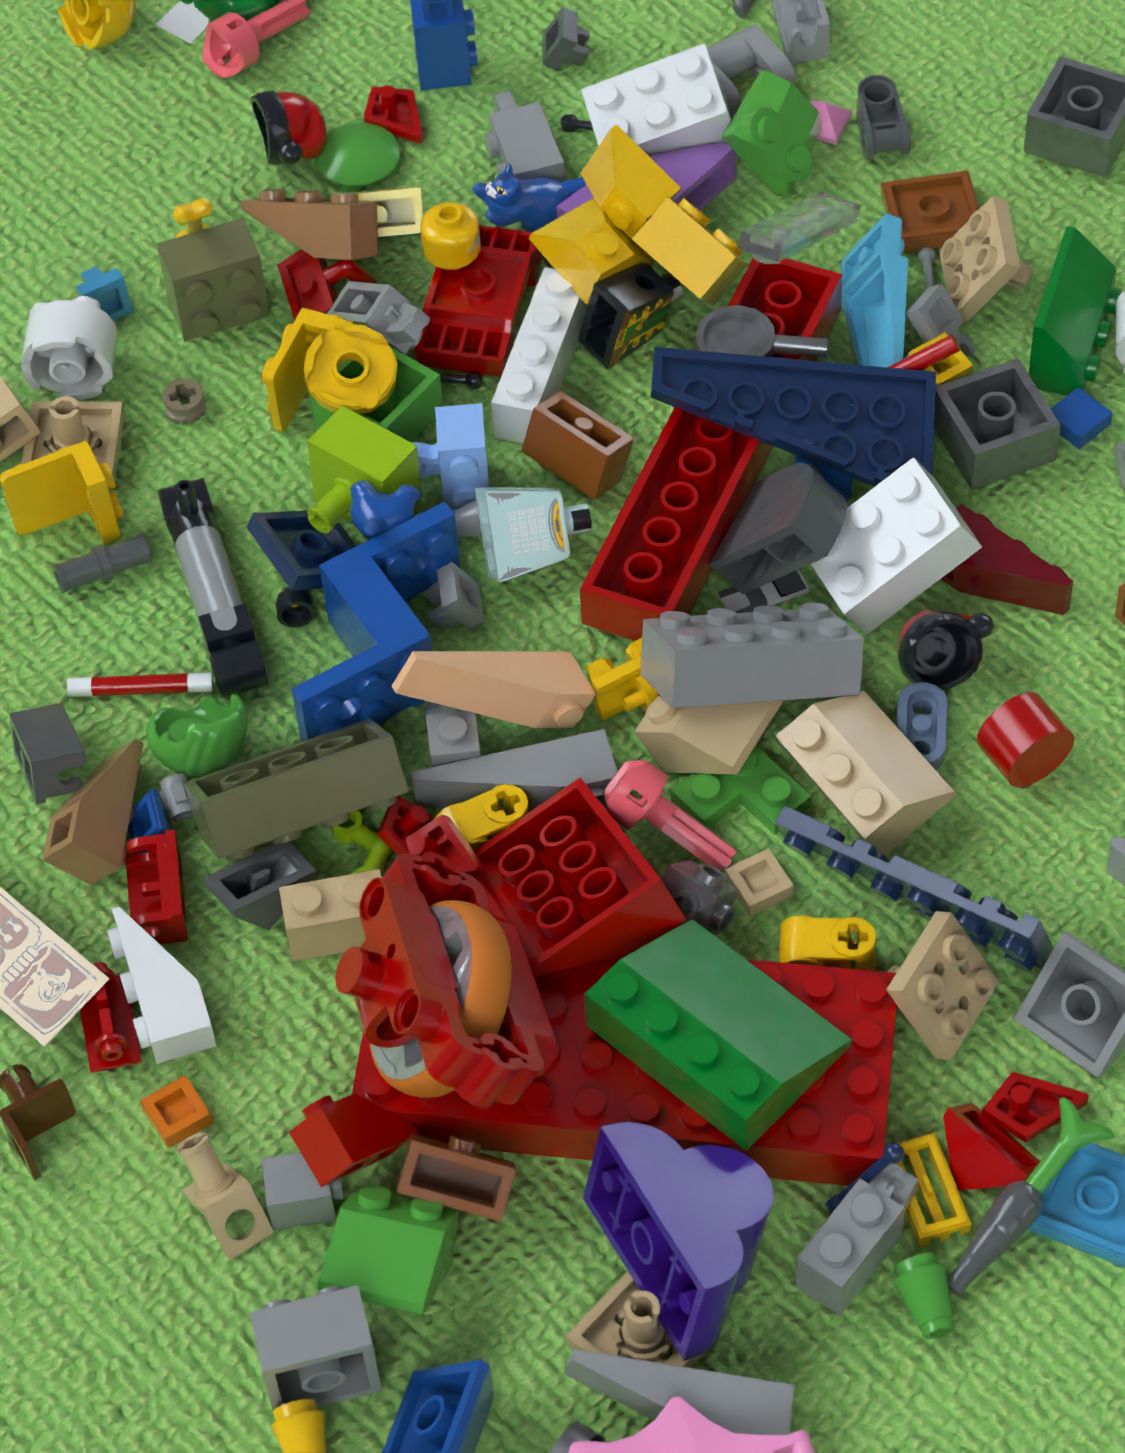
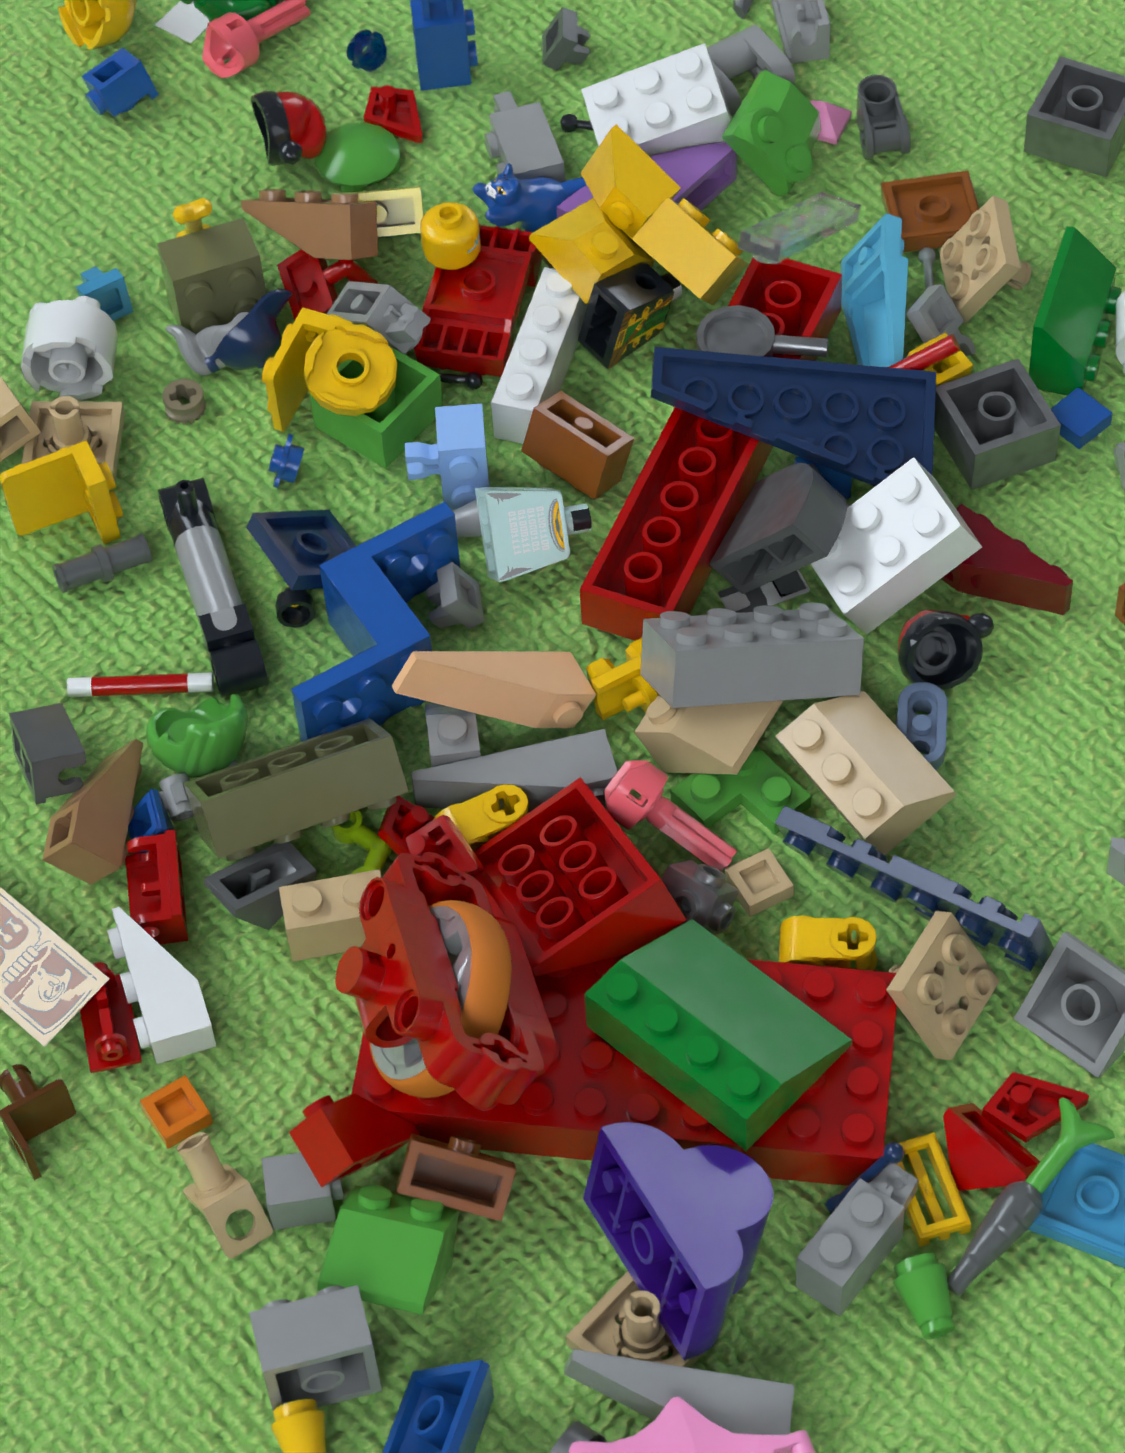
lime brick [307,406,422,534] -> none
blue animal [350,480,421,540] -> none
red piece [977,692,1074,788] -> none
none -> blue brick [81,48,159,117]
none -> dark blue hair [165,289,293,376]
none -> blue plate [268,434,304,488]
none -> clear blue plate [346,29,387,71]

